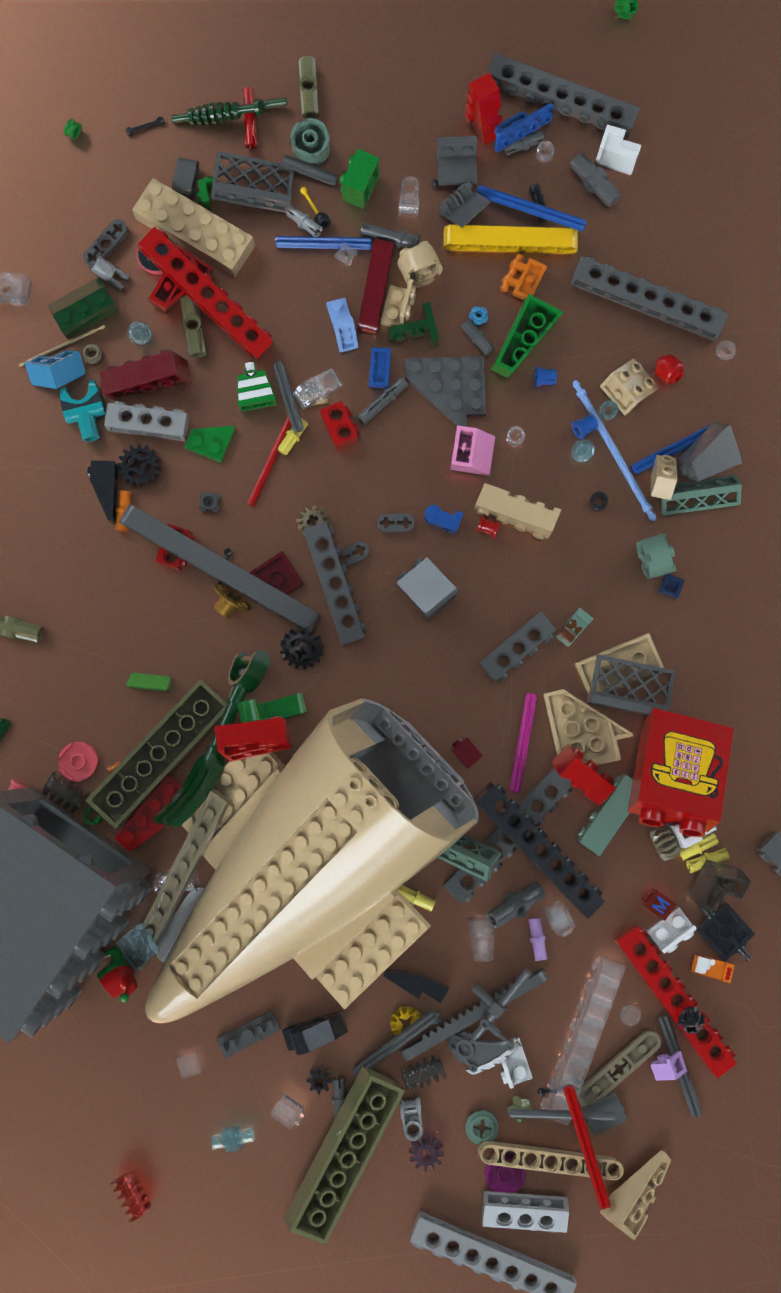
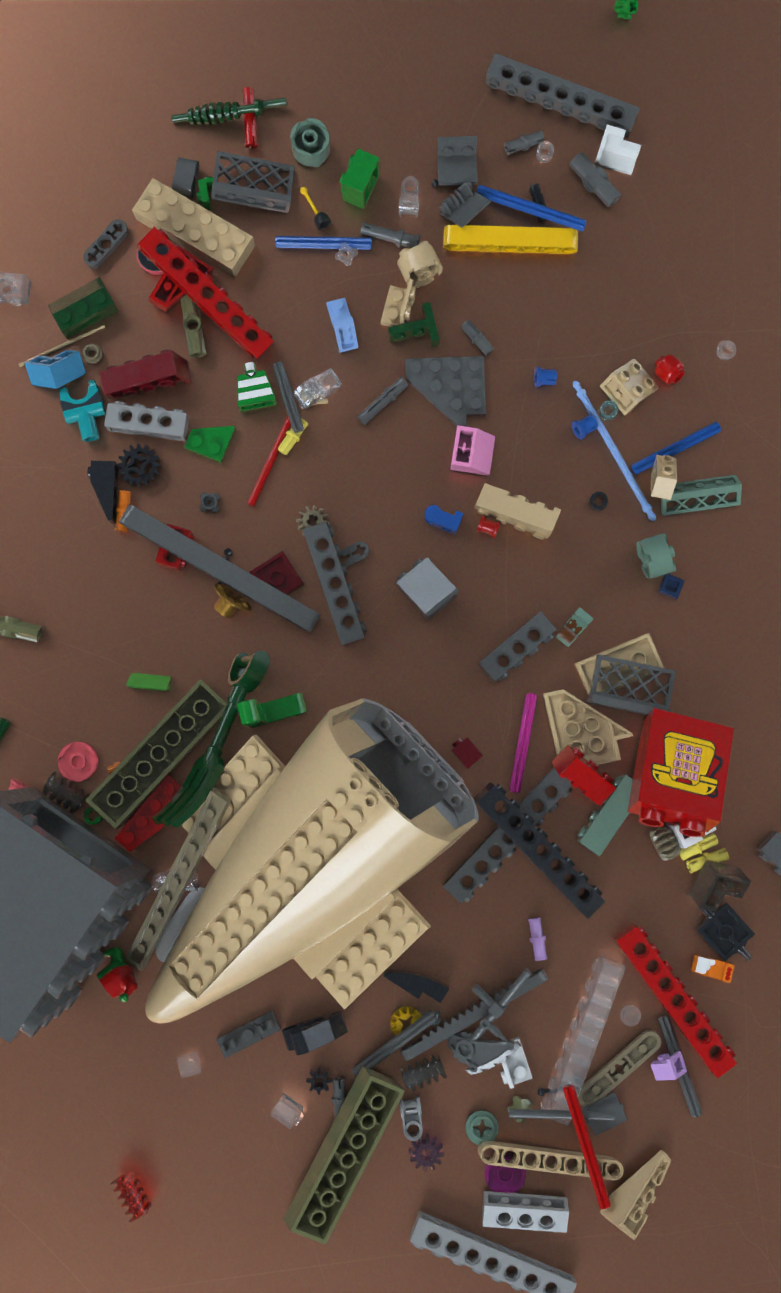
green bush [64,119,82,140] -> none
light grey hinge [90,256,130,291] -> none
clear light blue piece [116,923,160,971] -> none
black hinge [125,117,165,135] -> none
clear light blue hat [127,321,151,345] -> none
clear light blue axle [211,1125,255,1153] -> none
red wedge [214,717,292,762] -> none
black gear [280,626,324,669] -> none
dark grey axle [281,155,338,186] -> none
light grey pin [286,205,323,238] -> none
olive piece [299,56,319,119] -> none
red brick [320,400,360,450] -> none
dark red beam [357,238,394,334] -> none
blue plate [369,347,391,389] -> none
dark grey beam [377,514,415,533] -> none
light yellow axle [397,885,436,912] -> none
sand green fence [437,835,501,881] -> none
red wedge [464,73,503,145] -> none
clear plant [467,915,494,962] -> none
dark azure plate [469,306,488,325] -> none
dark grey piece [487,882,545,929] -> none
green wedge [490,294,563,378] -> none
blue bracket [494,103,554,152] -> none
orange plate [500,254,547,300] -> none
clear bush [507,426,525,446] -> none
clear brick [541,900,576,937] -> none
dark grey brick [570,256,729,341] -> none
clear light blue hat [572,439,595,462] -> none
clear red brick [641,888,677,921] -> none
white bracket [646,907,697,953] -> none
dark grey slope [678,422,743,482] -> none
black gear [678,1007,705,1034] -> none

